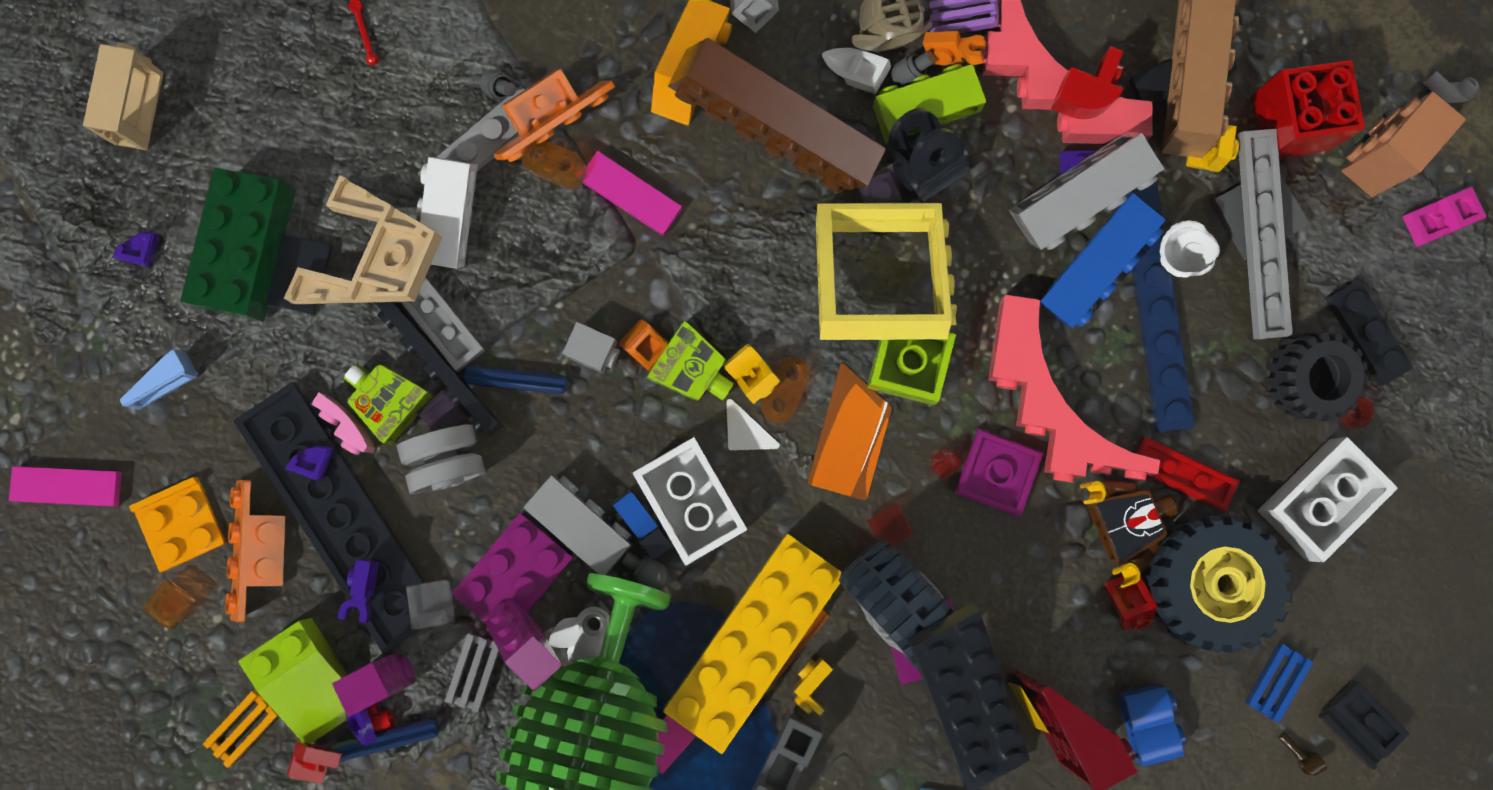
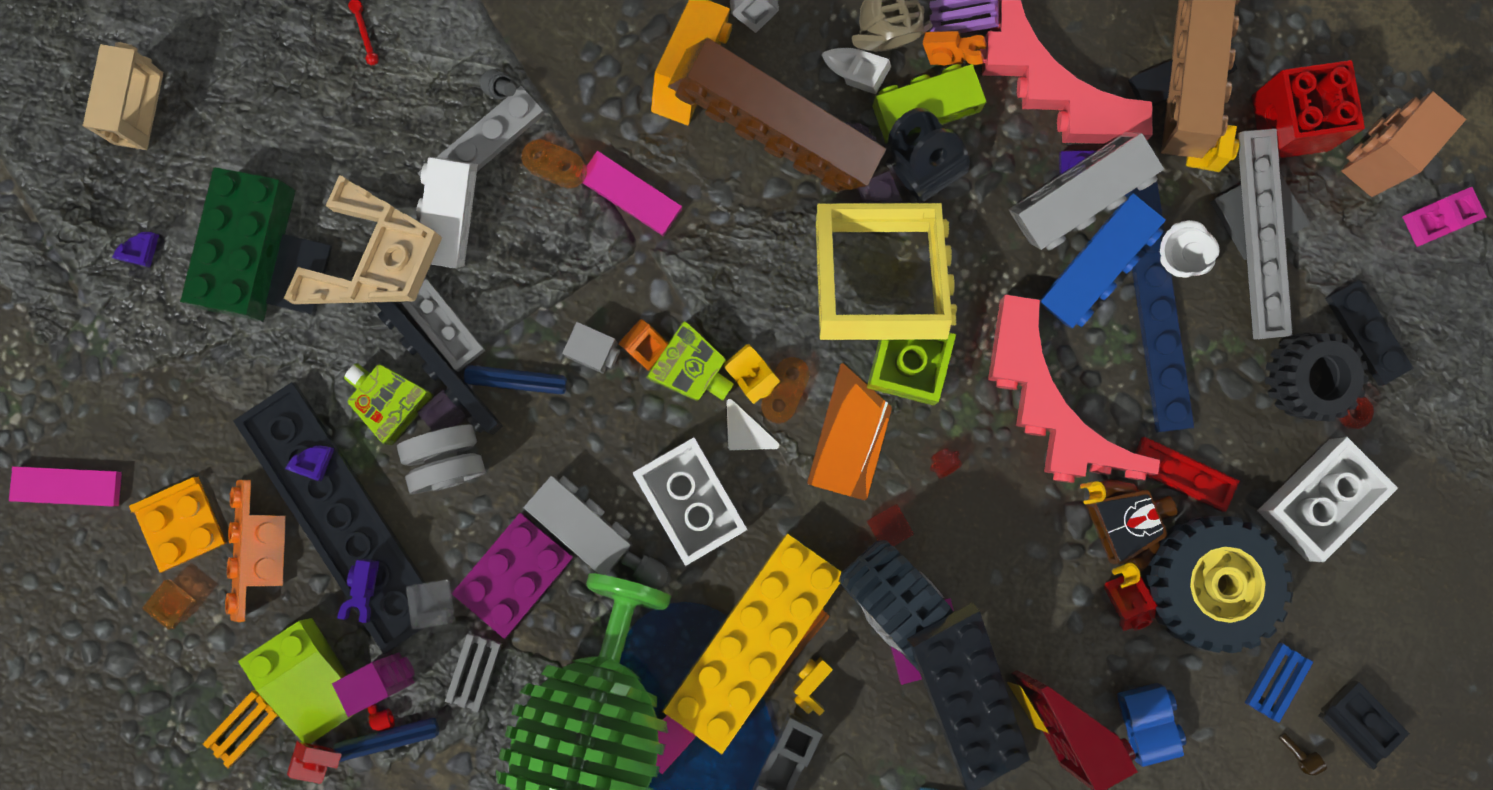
light blue slope [120,349,198,410] -> none
bright pink slope [312,392,376,456] -> none
dark purple tile [345,709,377,746] -> none
magenta brick [485,598,562,691] -> none
orange bracket [493,69,615,162] -> none
white plate [549,606,610,665] -> none
blue piece [611,489,673,560] -> none
dark grey cylinder [891,51,936,87] -> none
magenta tile [954,428,1043,518] -> none
red brick [1051,46,1124,119] -> none
light grey arm [1423,70,1479,103] -> none

